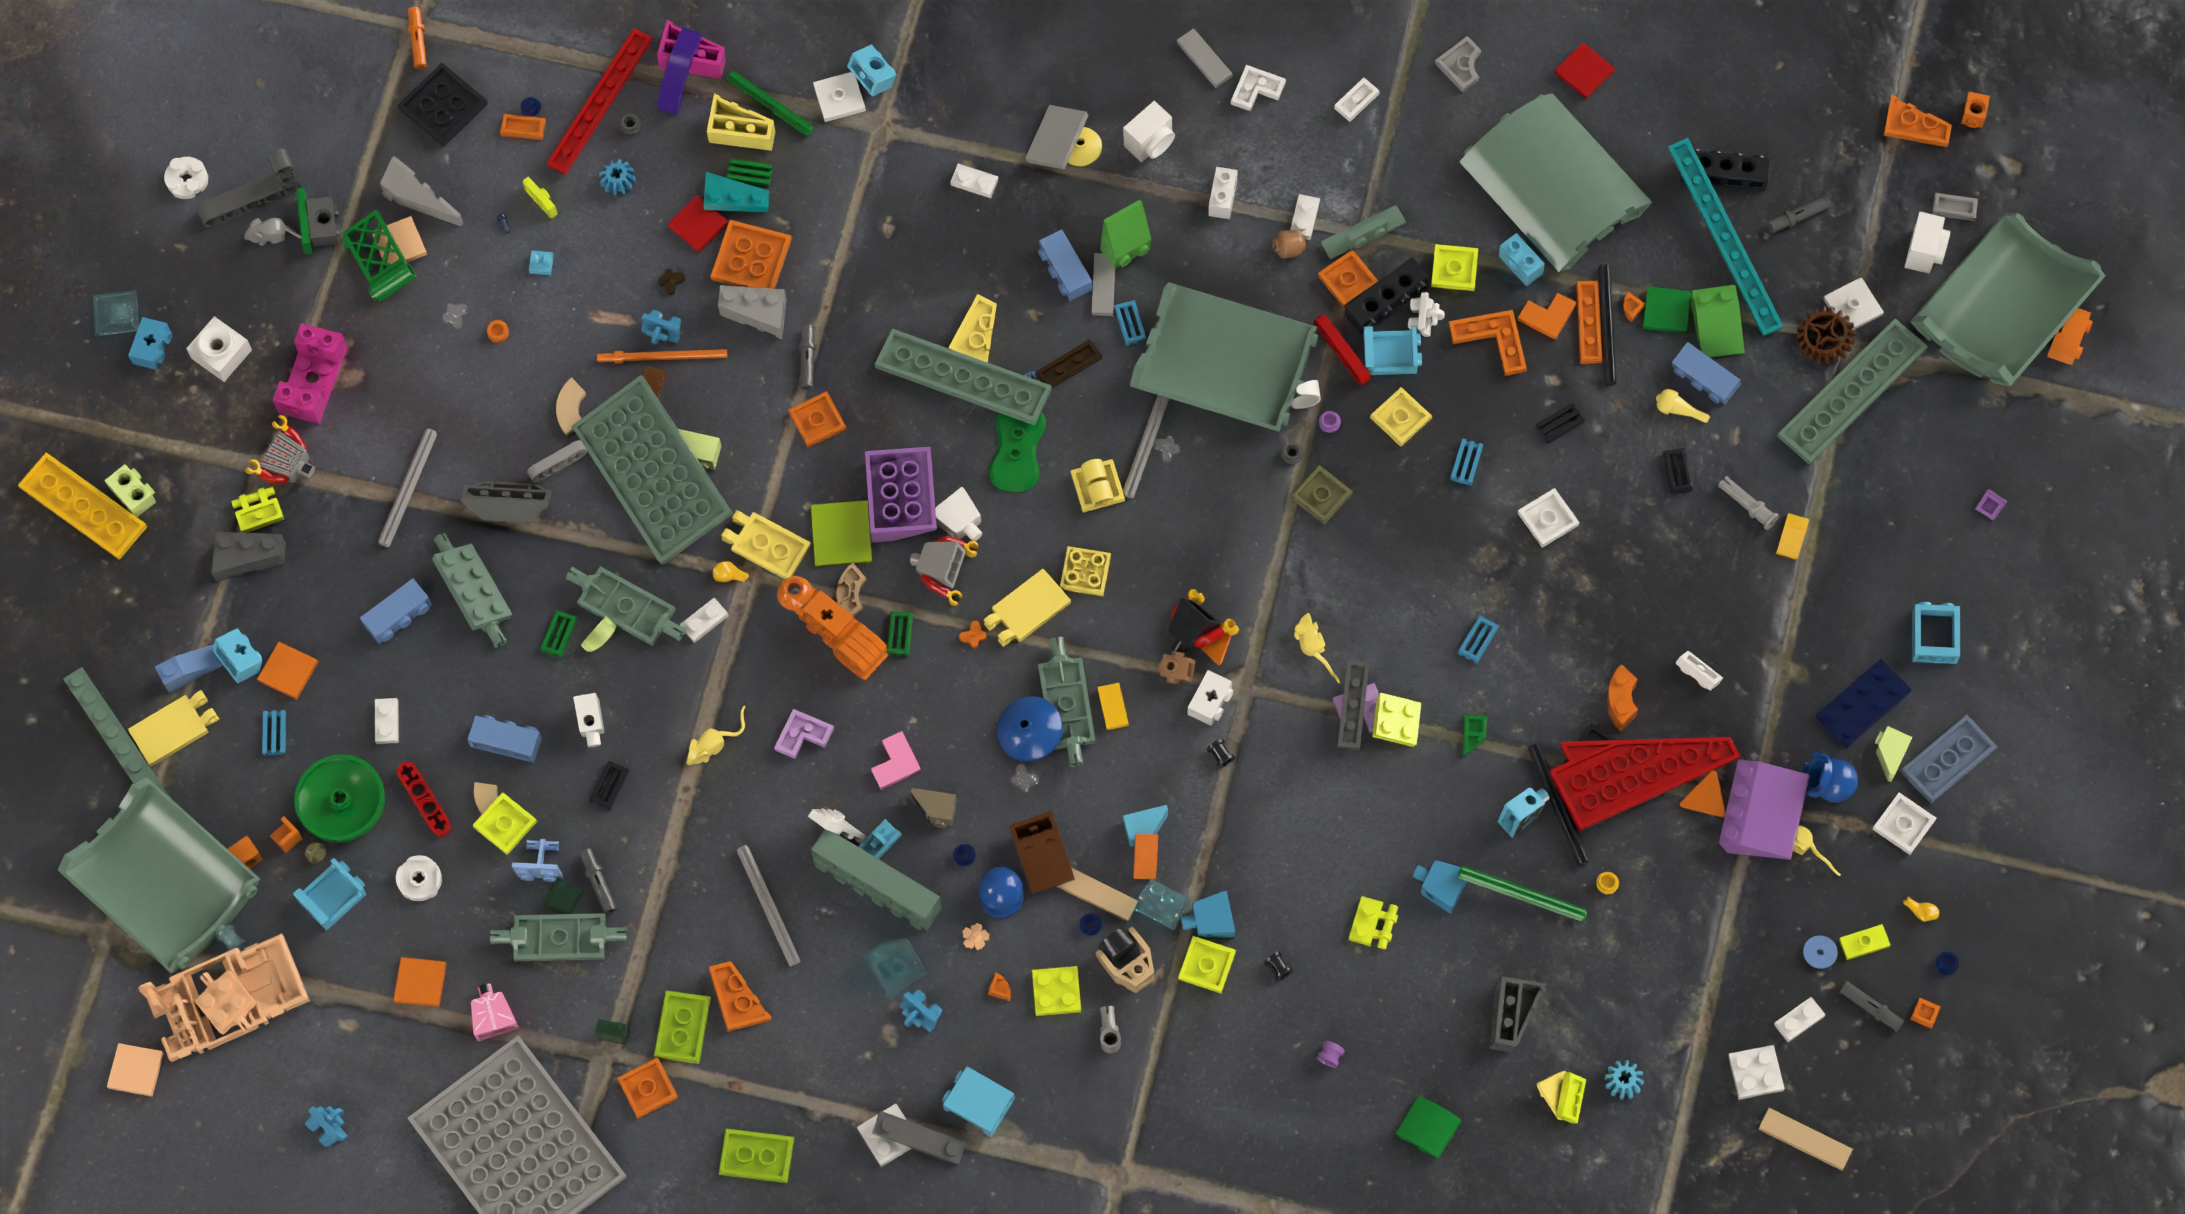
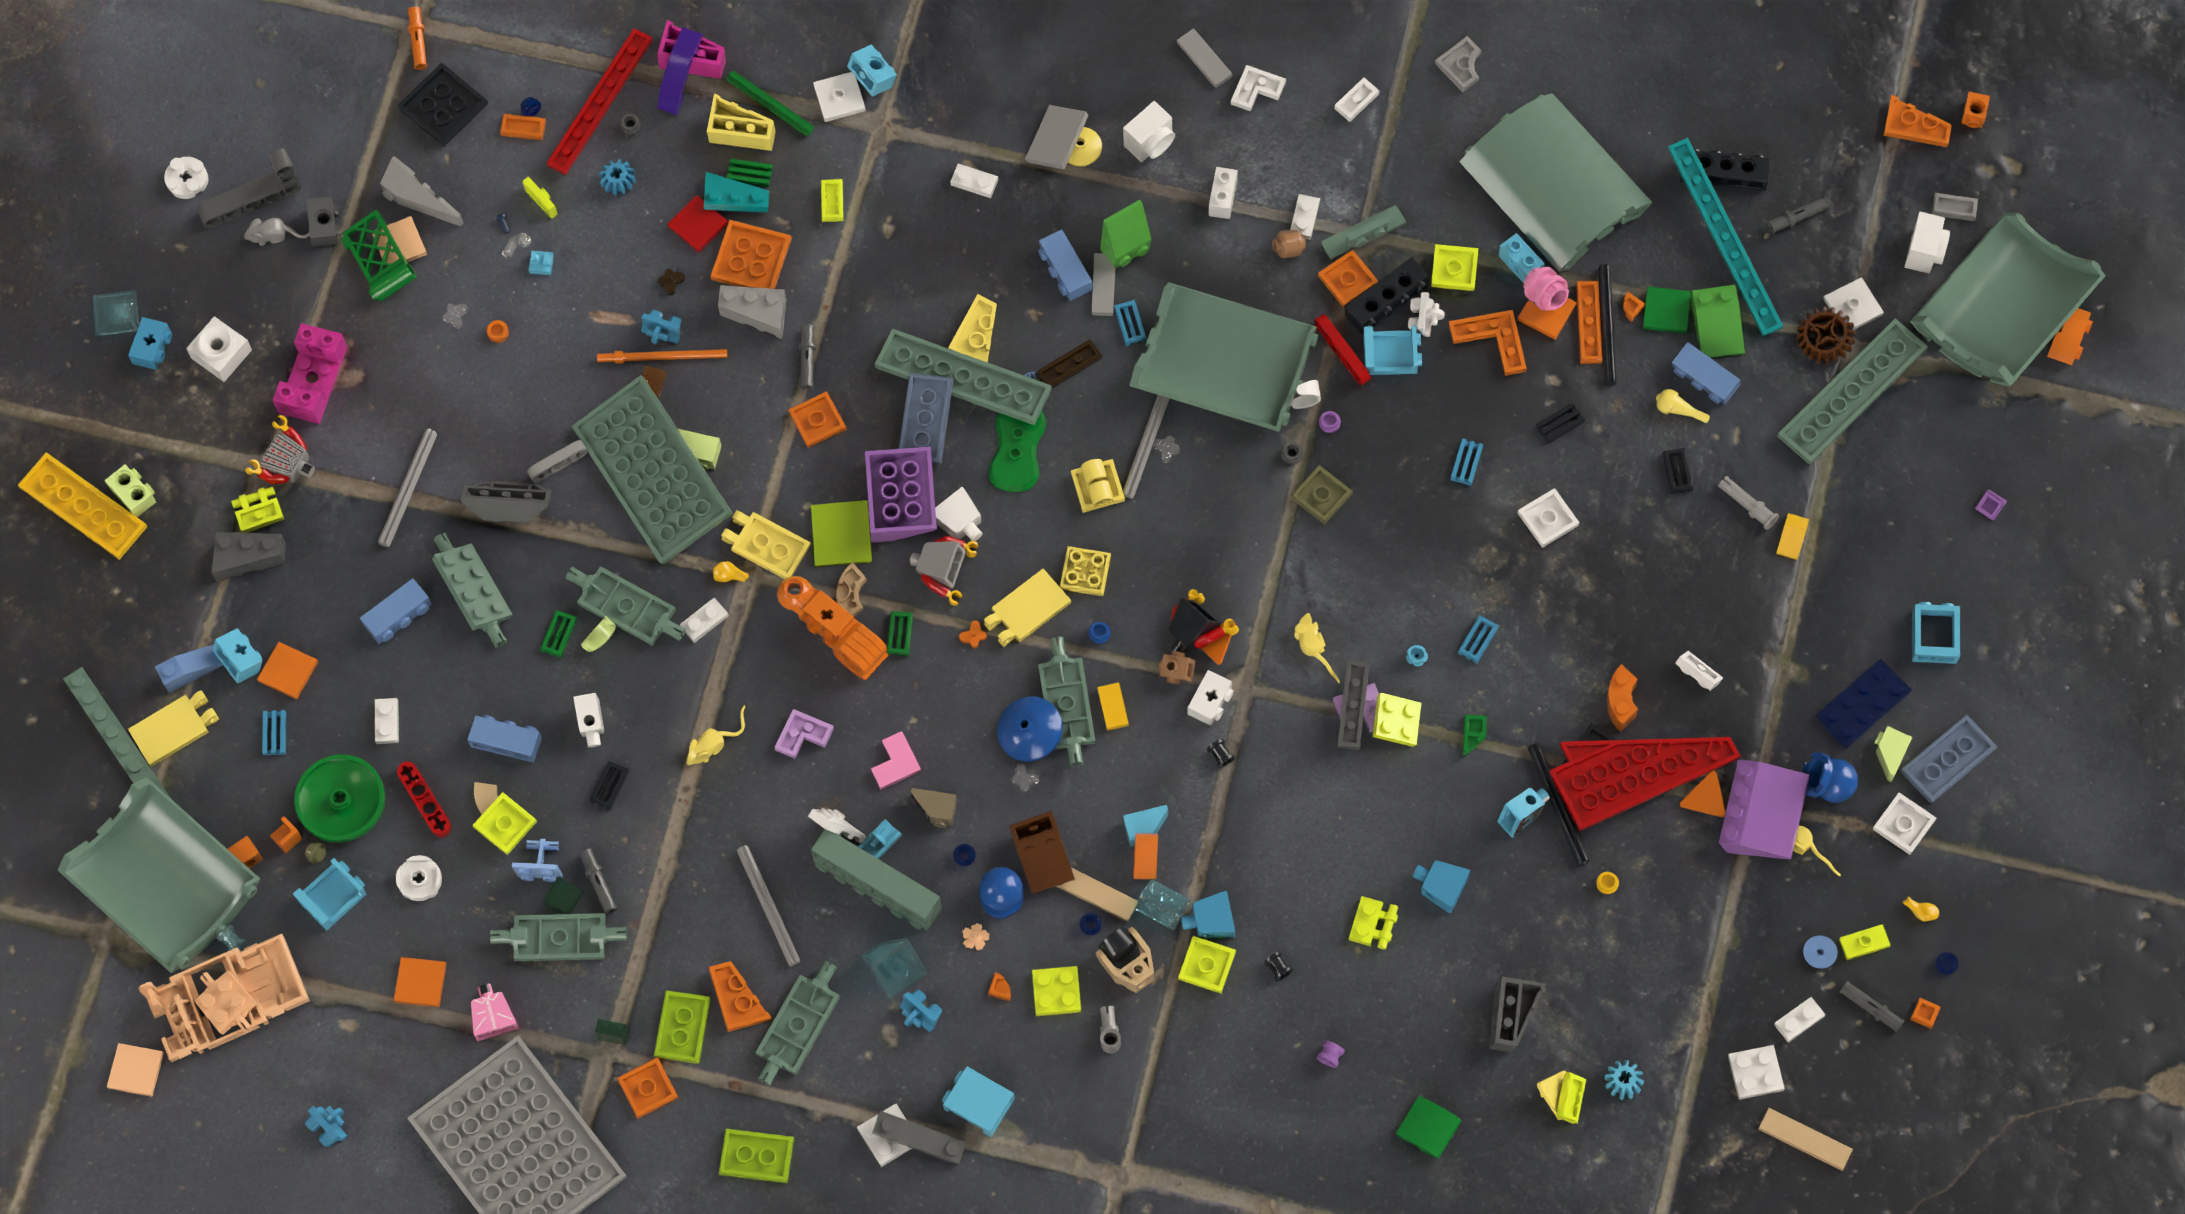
green tile [296,187,312,254] -> none
tan tile [556,377,586,436] -> none
light yellow tile [1370,387,1432,446] -> none
green axle [1458,866,1587,921] -> none
red tile [1554,42,1615,99] -> none
none -> clear arm [501,232,531,259]
none -> sand green plate [755,961,840,1086]
none -> neon yellow plate [821,179,844,222]
none -> sand blue tile [899,373,954,464]
none -> blue plate [1089,622,1111,644]
none -> medium azure plate [1406,645,1428,667]
none -> bright pink piece [1523,267,1569,311]

